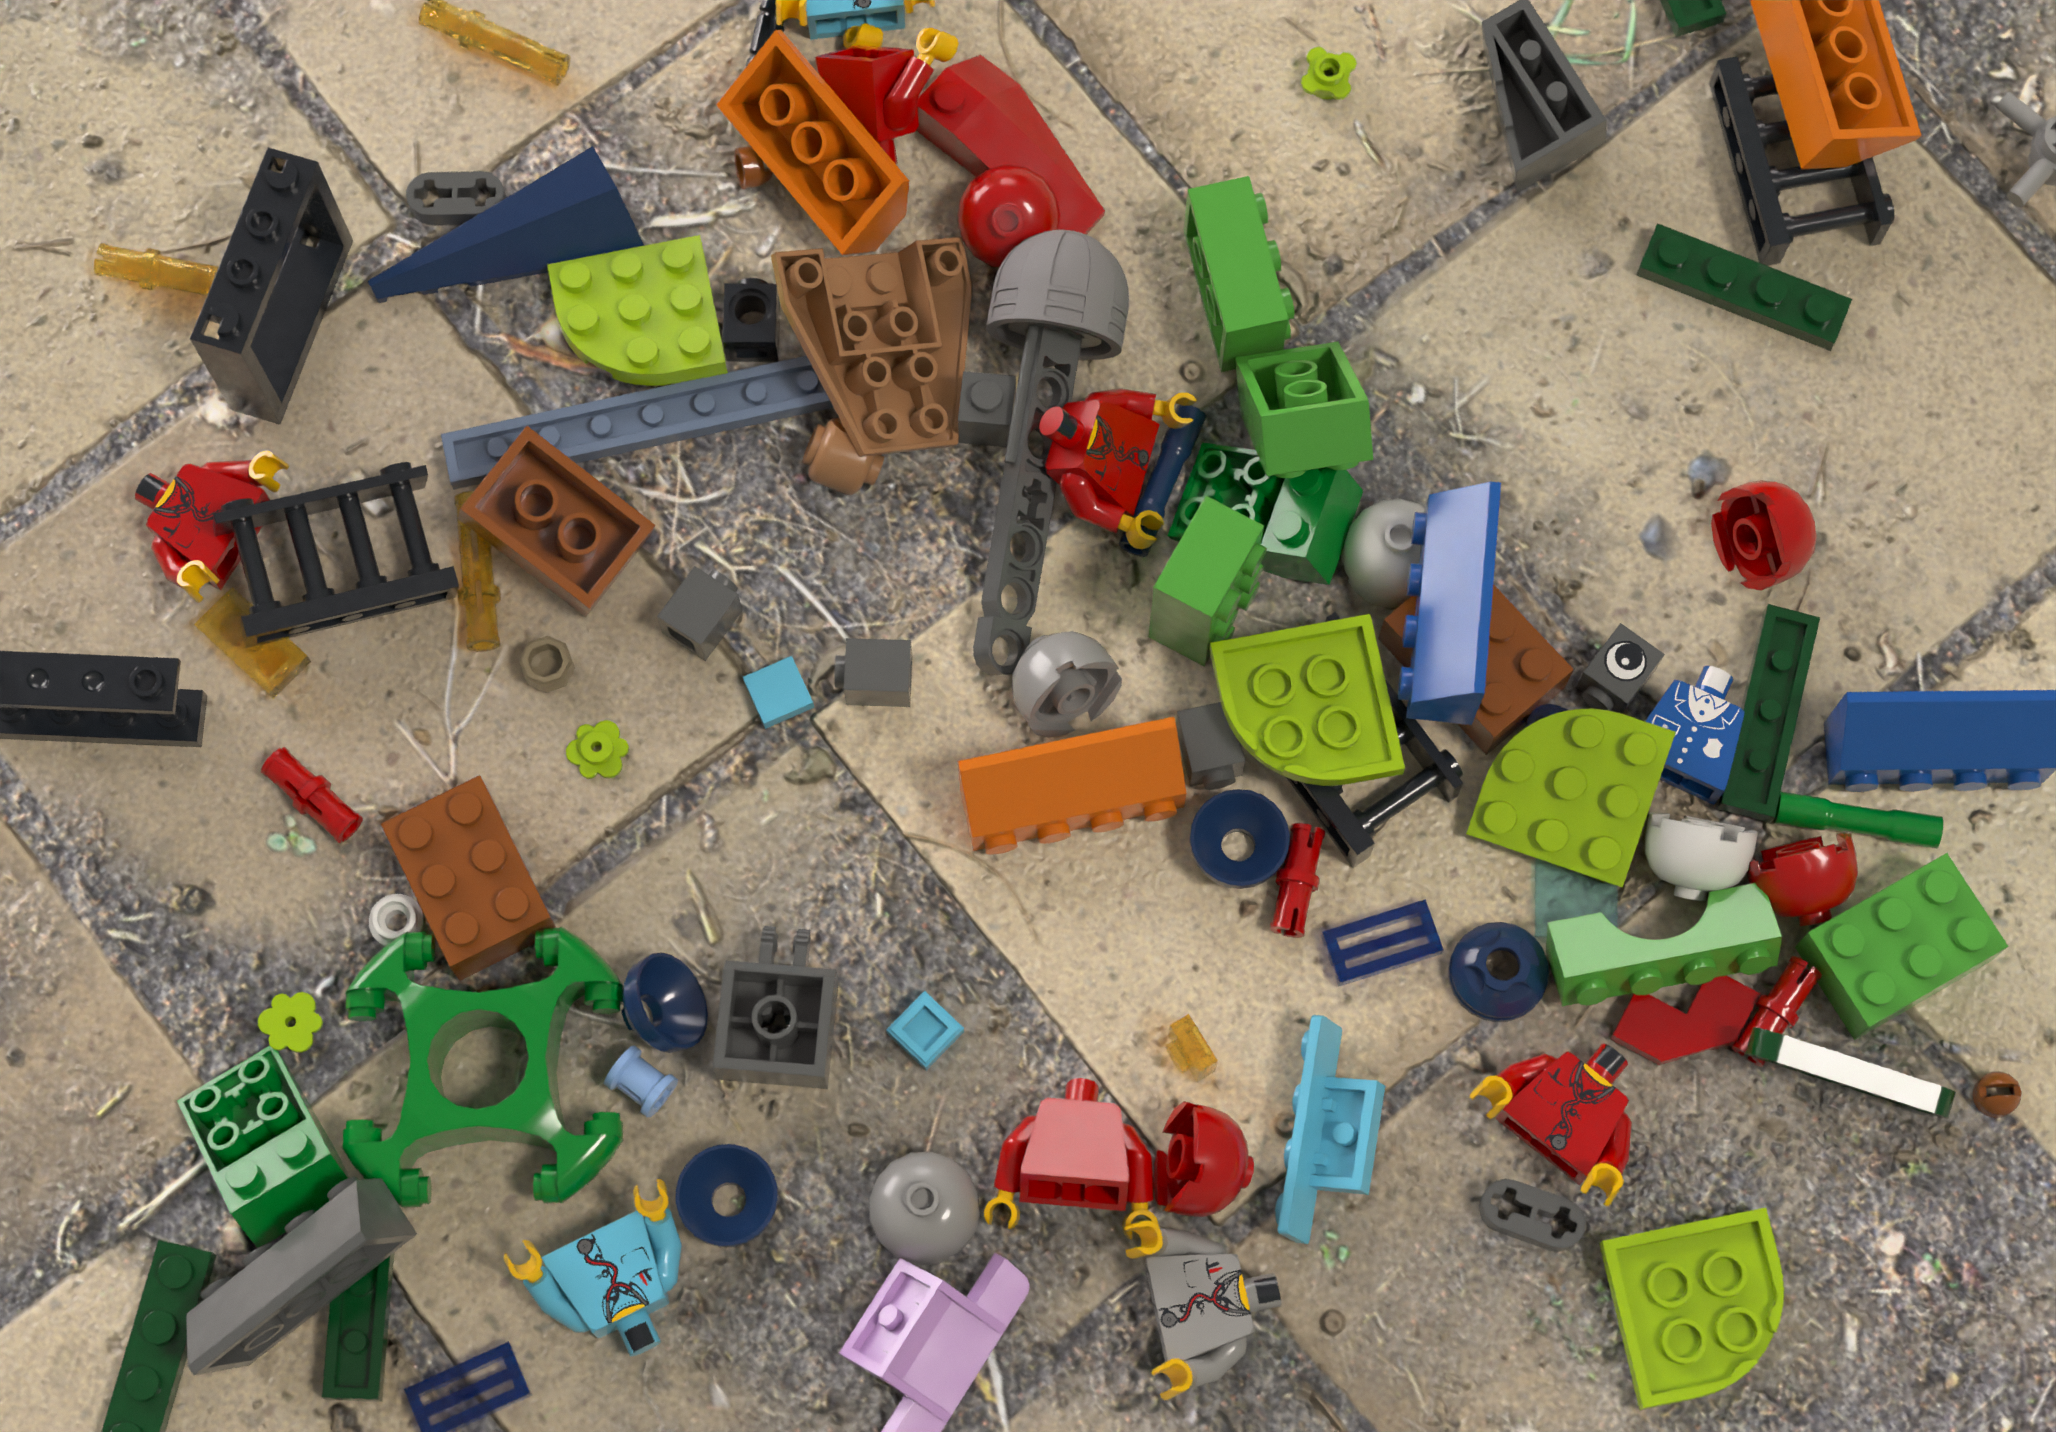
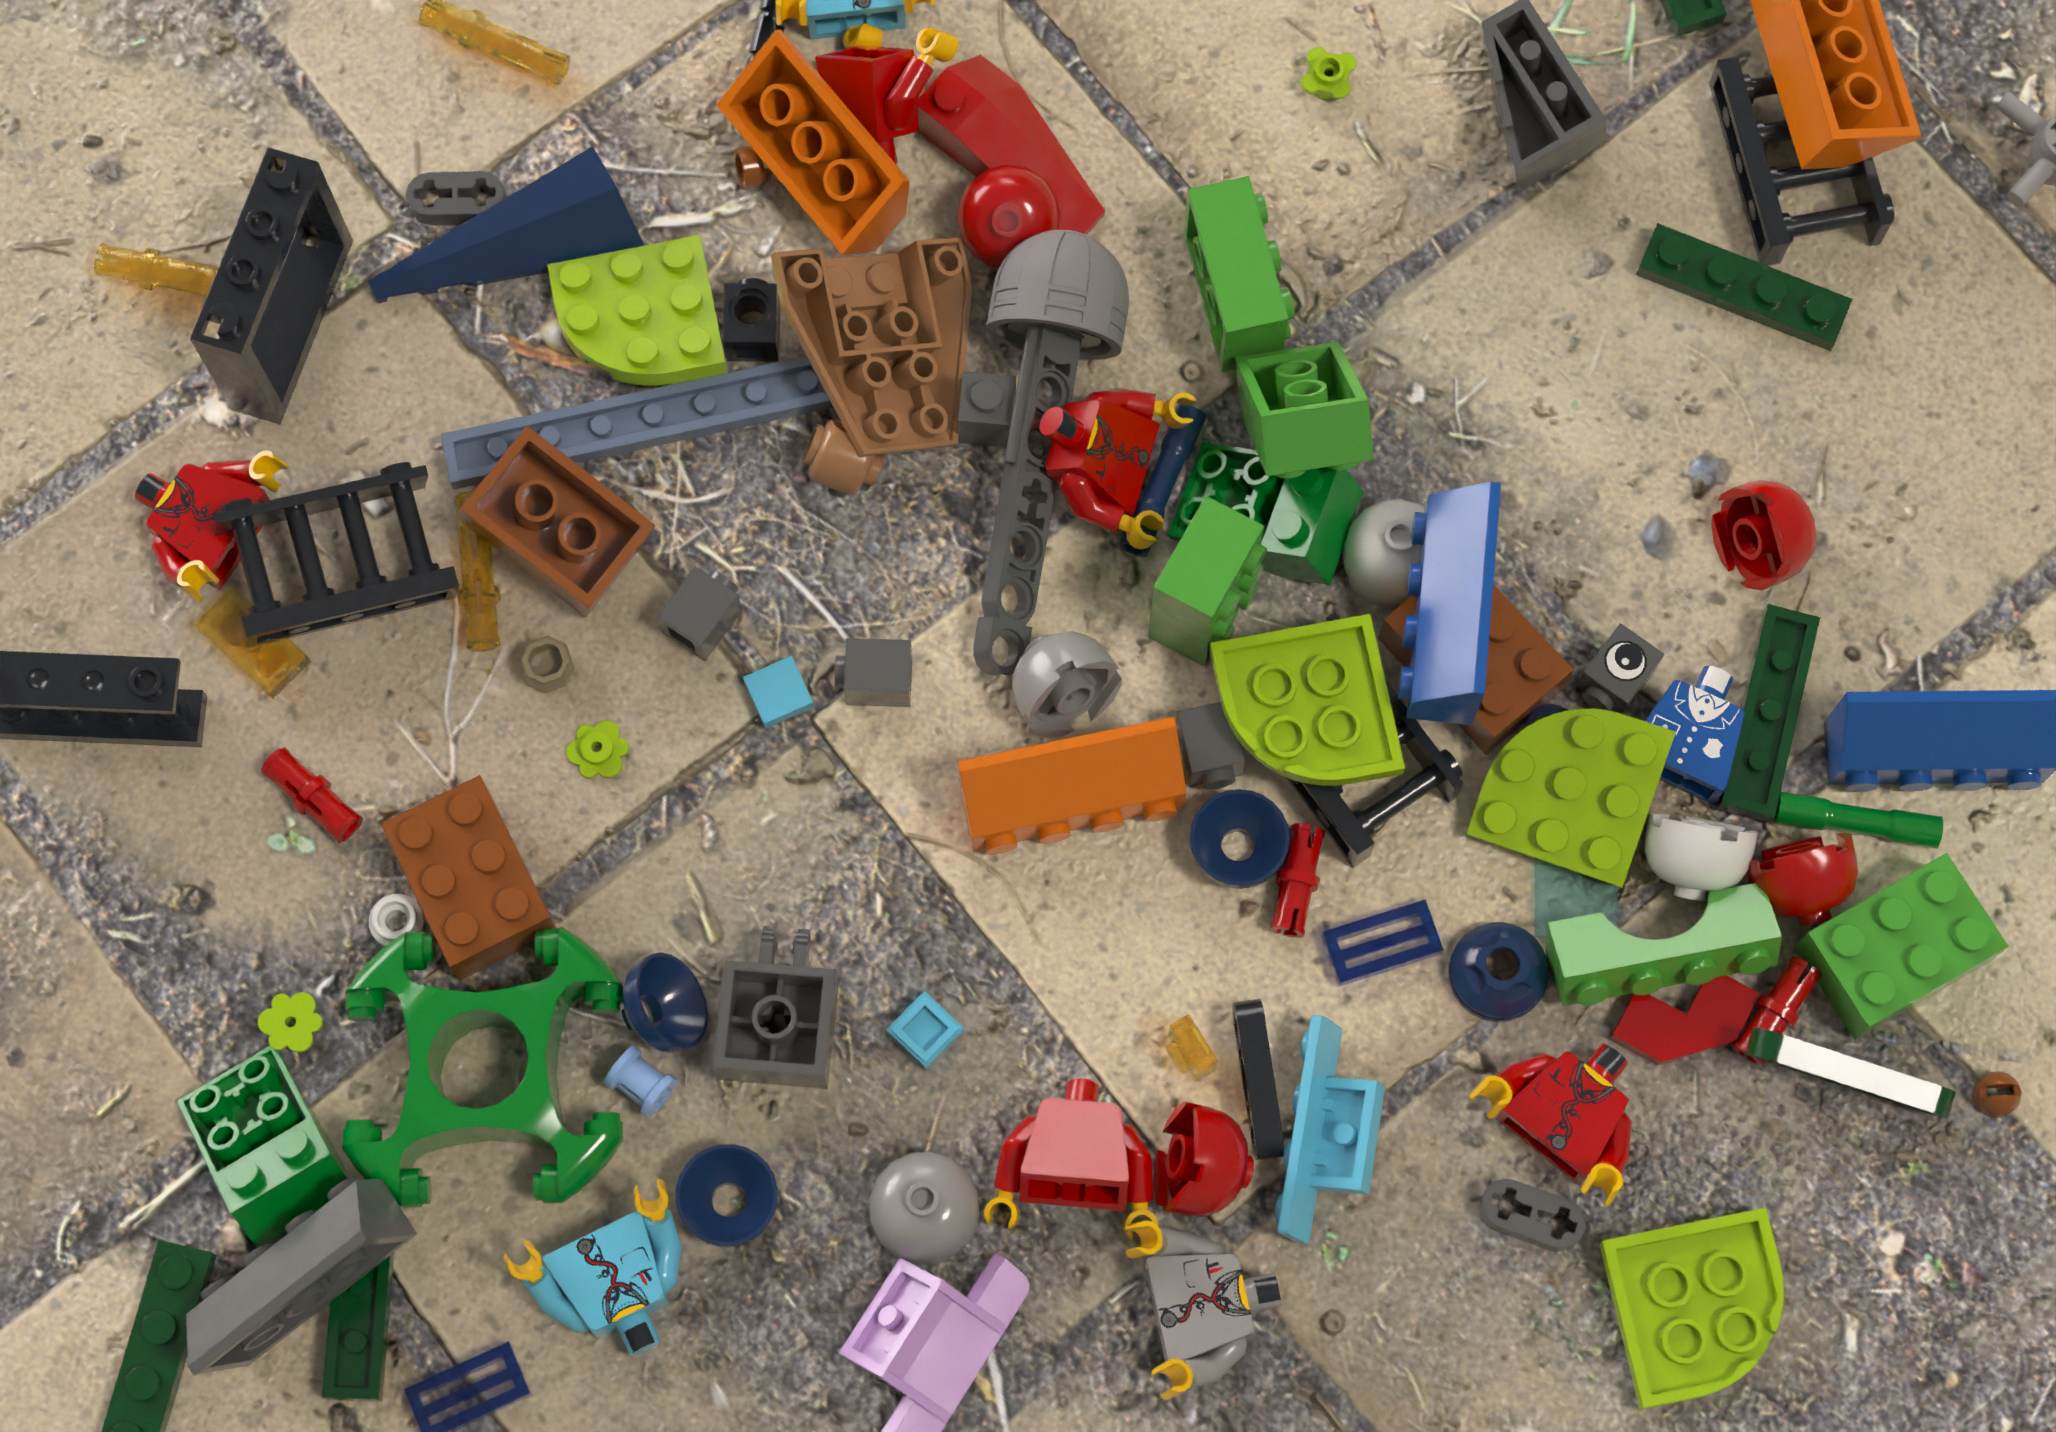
none -> black beam [1232,999,1284,1160]

